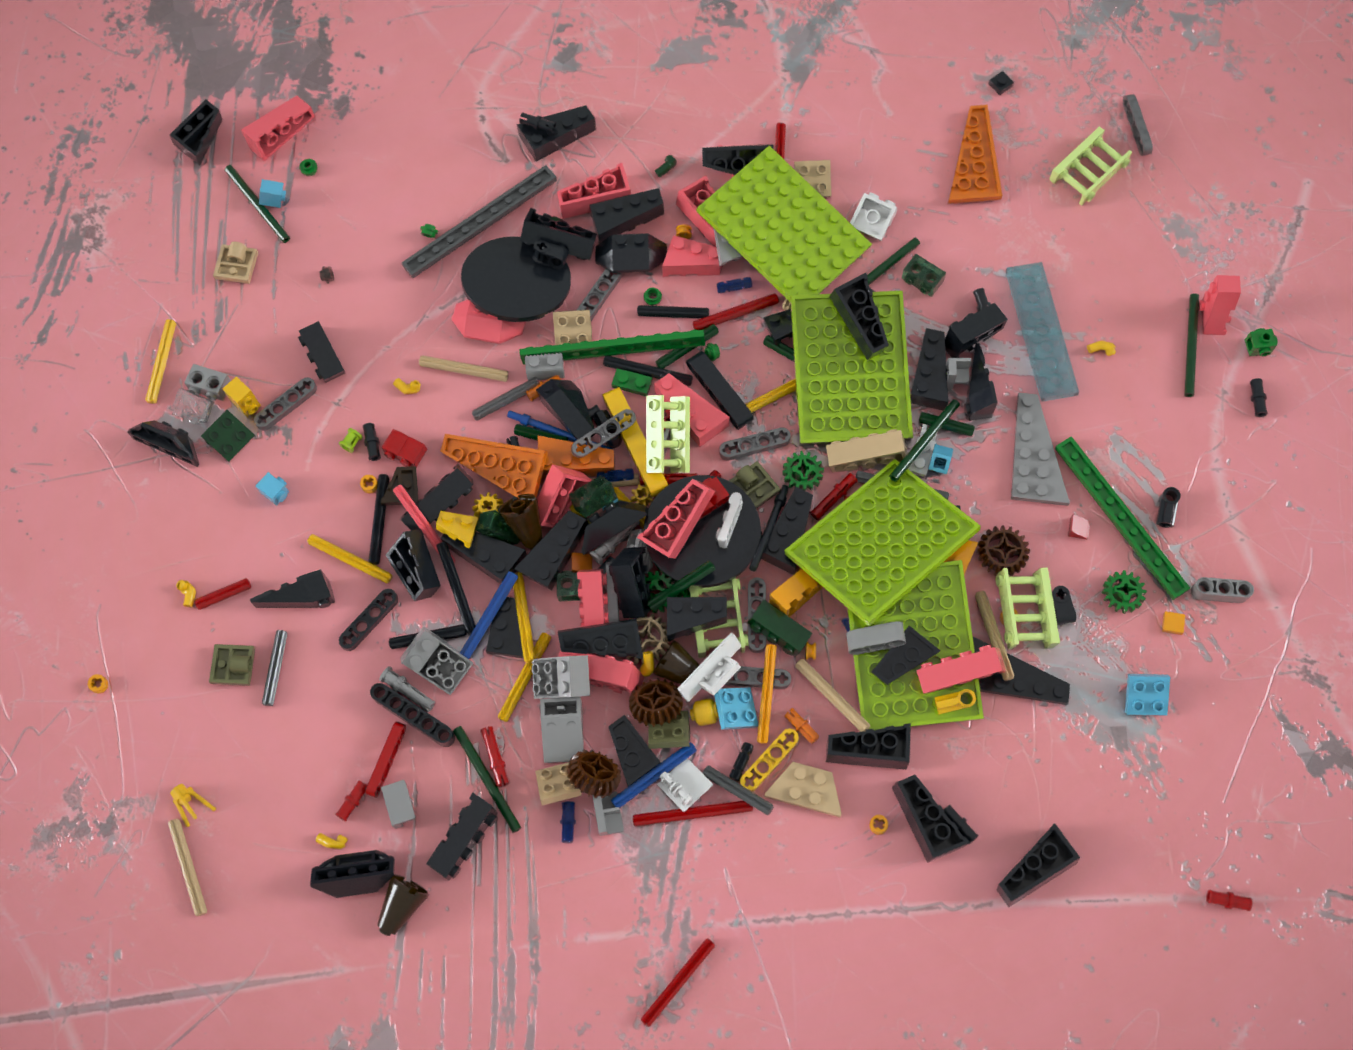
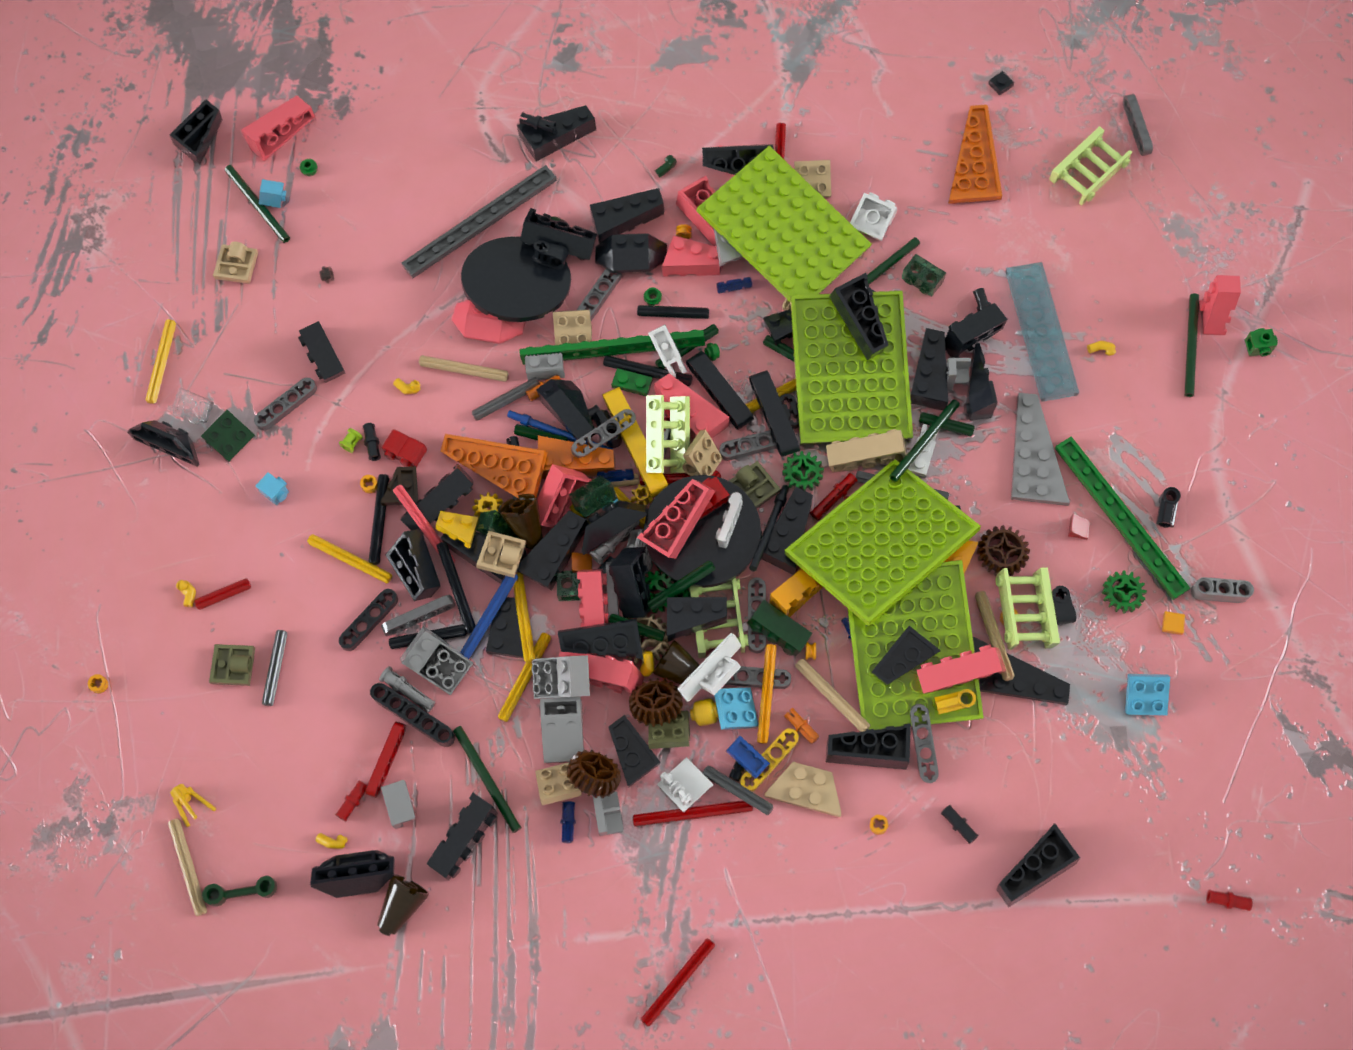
light grey brick [184,364,231,401] -> none
yellow brick [222,376,261,418] -> none
black wedge [250,569,335,608] -> none
green plate [420,224,438,238] -> none
red pin [480,726,509,787] -> none
coral wedge [557,163,631,219] -> none
blue axle [611,742,697,808] -> none
red axle [693,293,779,330] -> none
light grey beam [846,622,906,655] -> none
black wedge [892,775,970,863] -> none
medium azure brick [928,444,953,474] -> none
black pin [1250,378,1268,417] -> none
none -> dark green piece [202,876,277,907]
none -> flat silver beam [381,595,455,636]
none -> tan plate [476,531,526,578]
none -> dark green axle [608,614,665,642]
none -> white hinge [648,325,687,377]
none -> tan plate [682,430,723,476]
none -> blue plate [726,736,770,779]
none -> black beam [749,370,800,457]
none -> black beam [780,394,799,429]
none -> flat silver beam [910,704,939,783]

